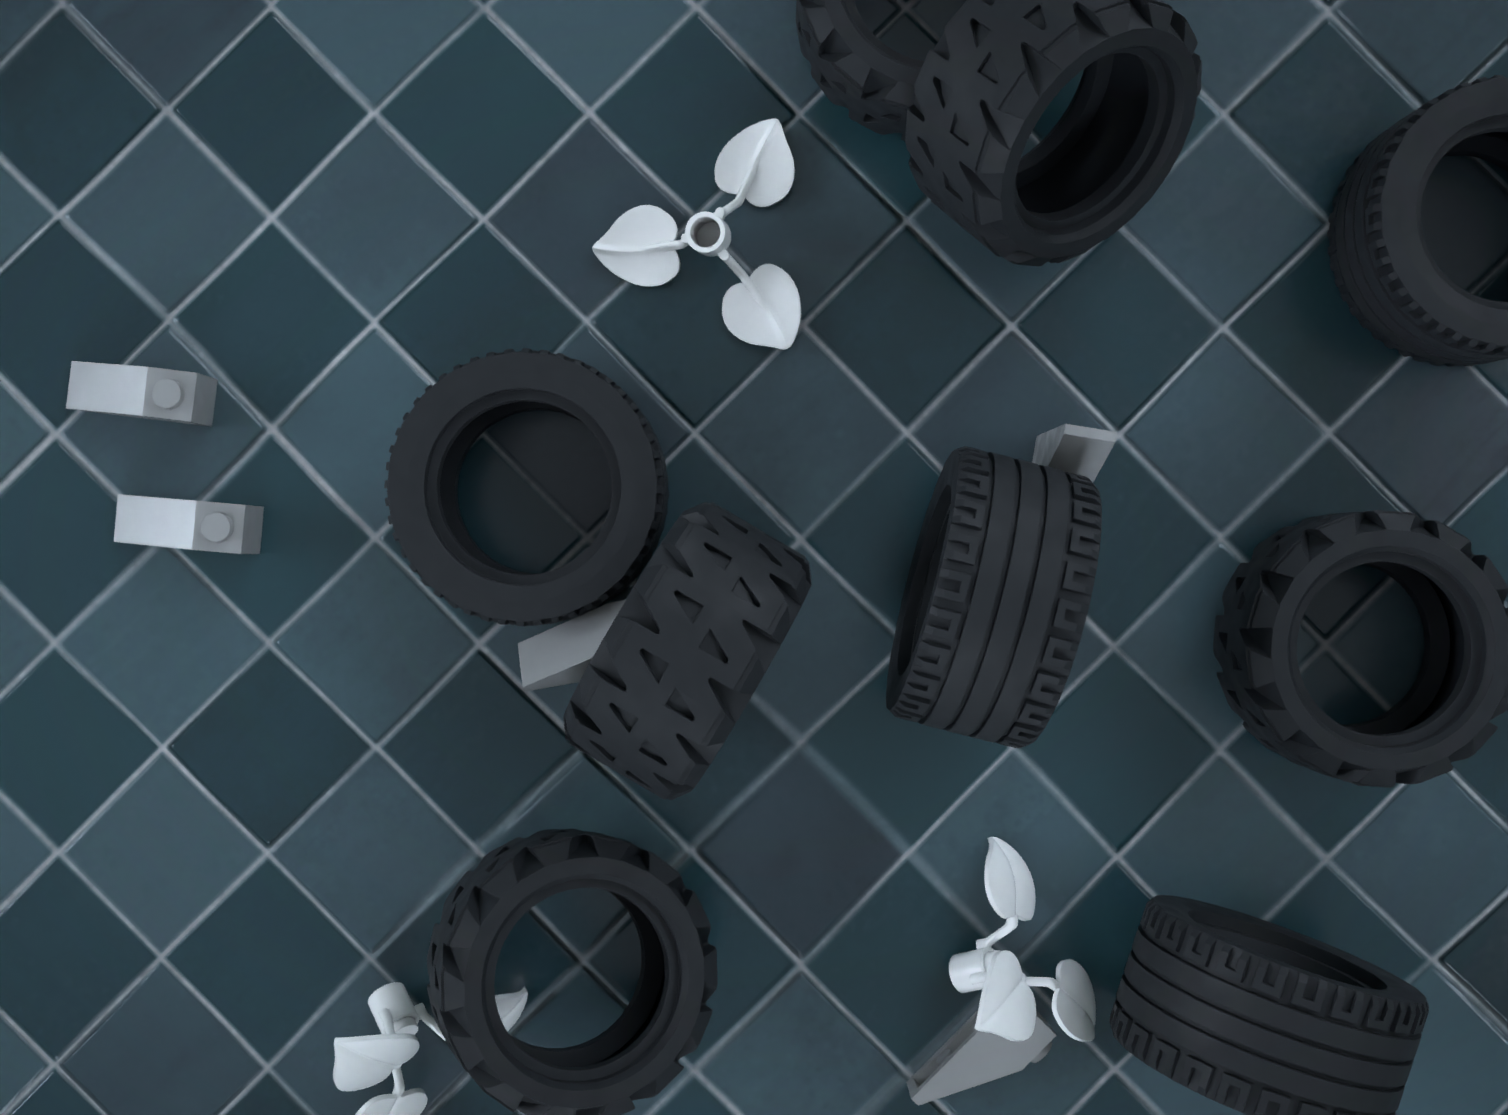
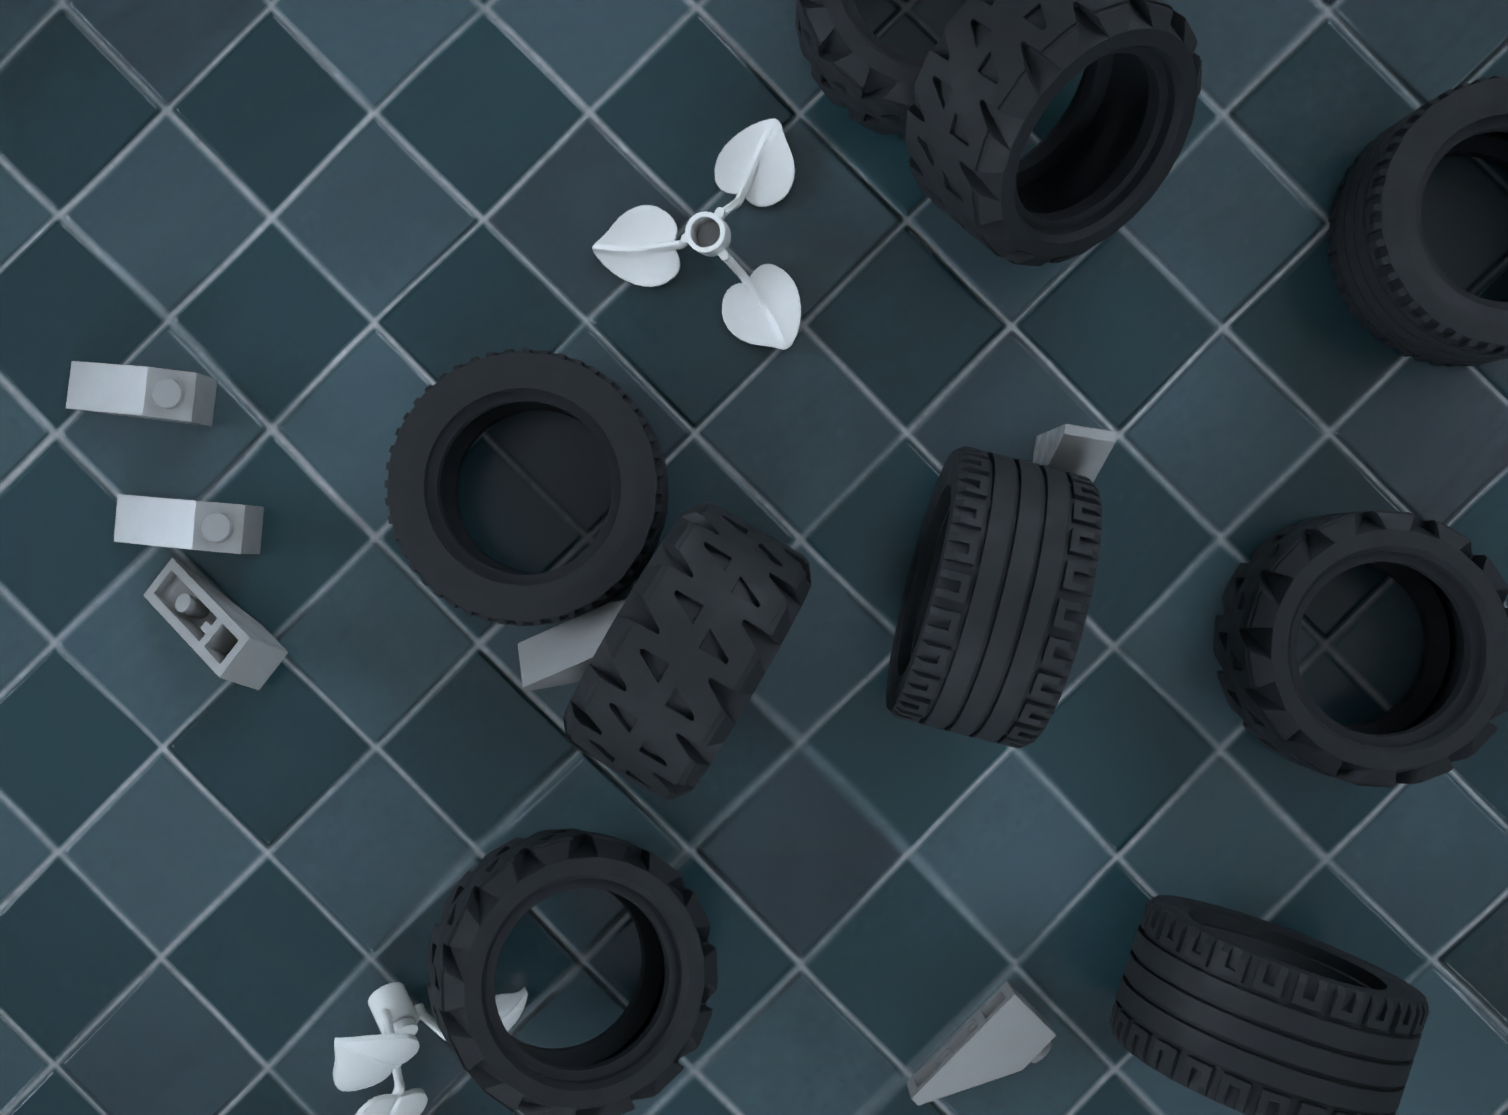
white plant [949,837,1096,1042] -> none
none -> light grey slope [143,557,288,690]

